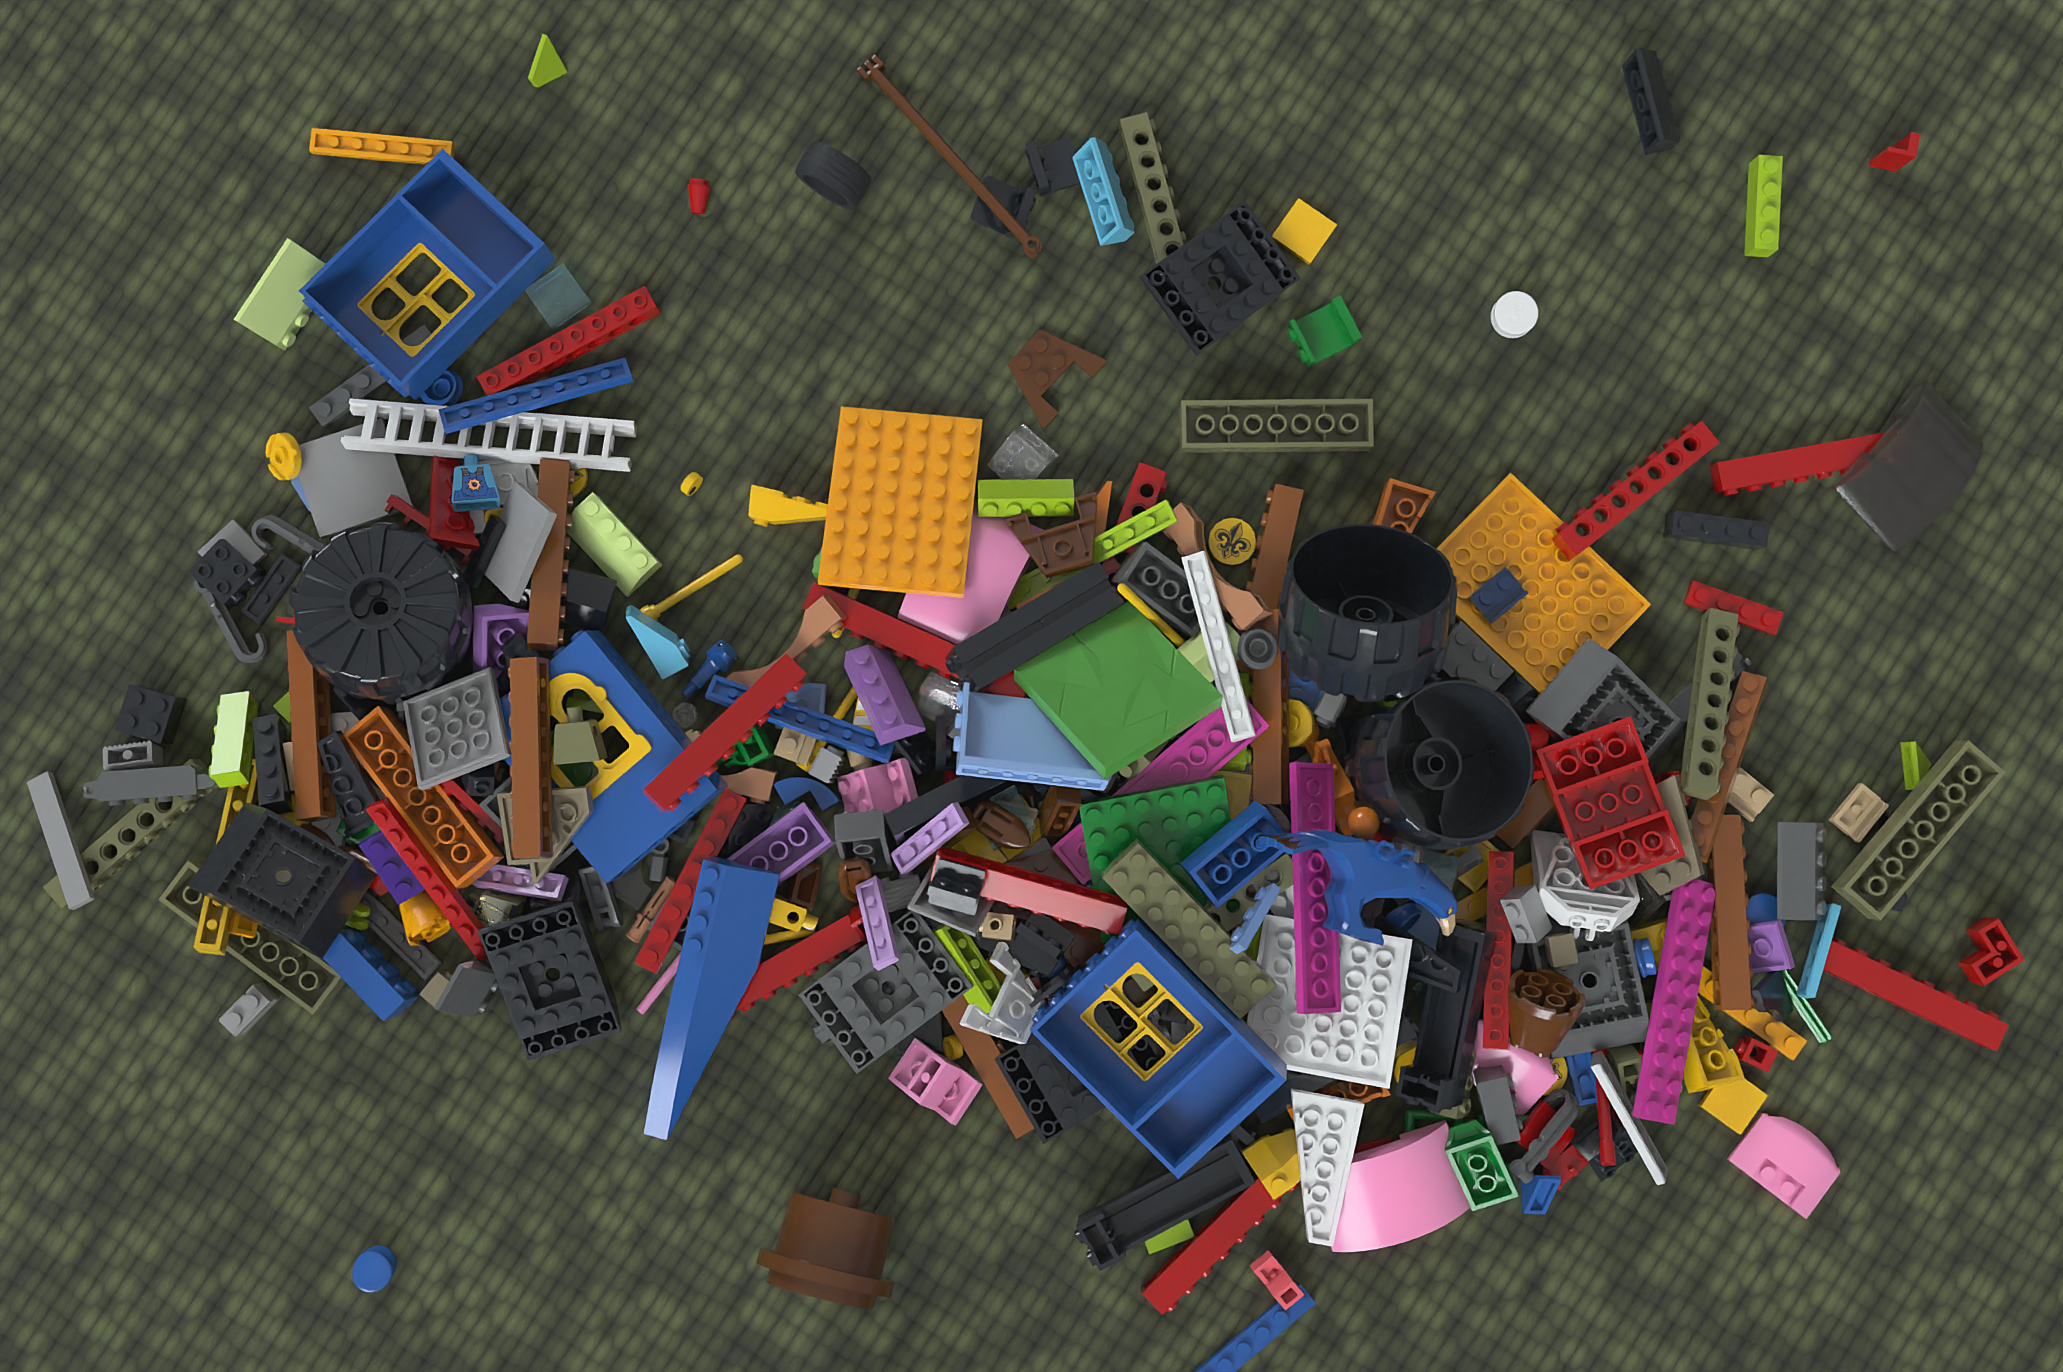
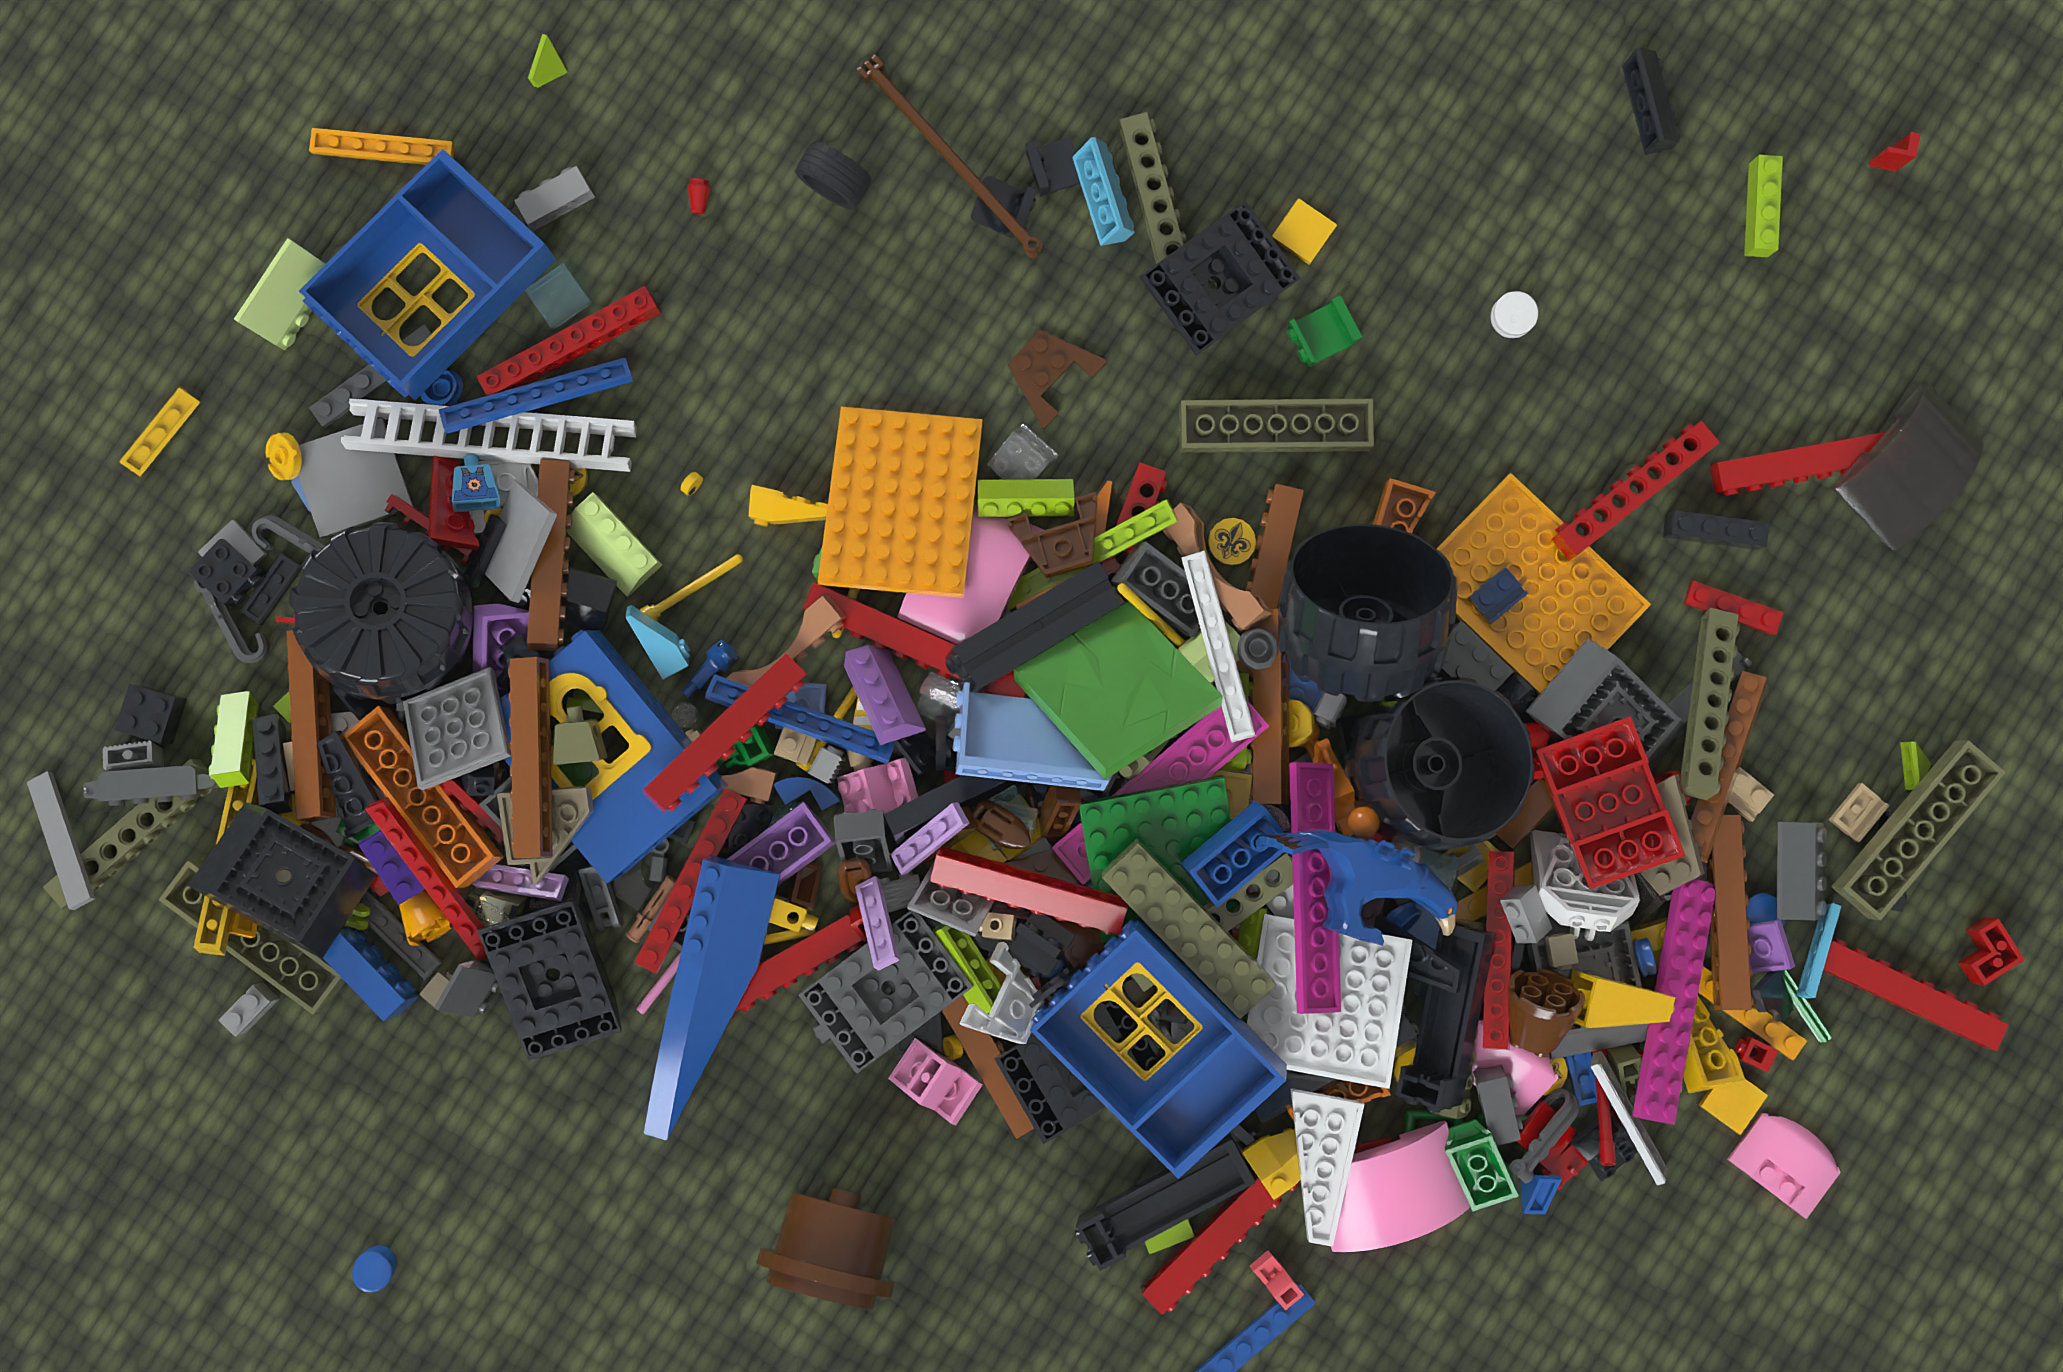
bracket [927,857,986,916] -> none
medium blue plate [1229,883,1281,954] -> none
none -> yellow hinge [119,386,200,477]
none -> light grey brick [514,166,595,231]
none -> yellow slope [1570,970,1675,1028]

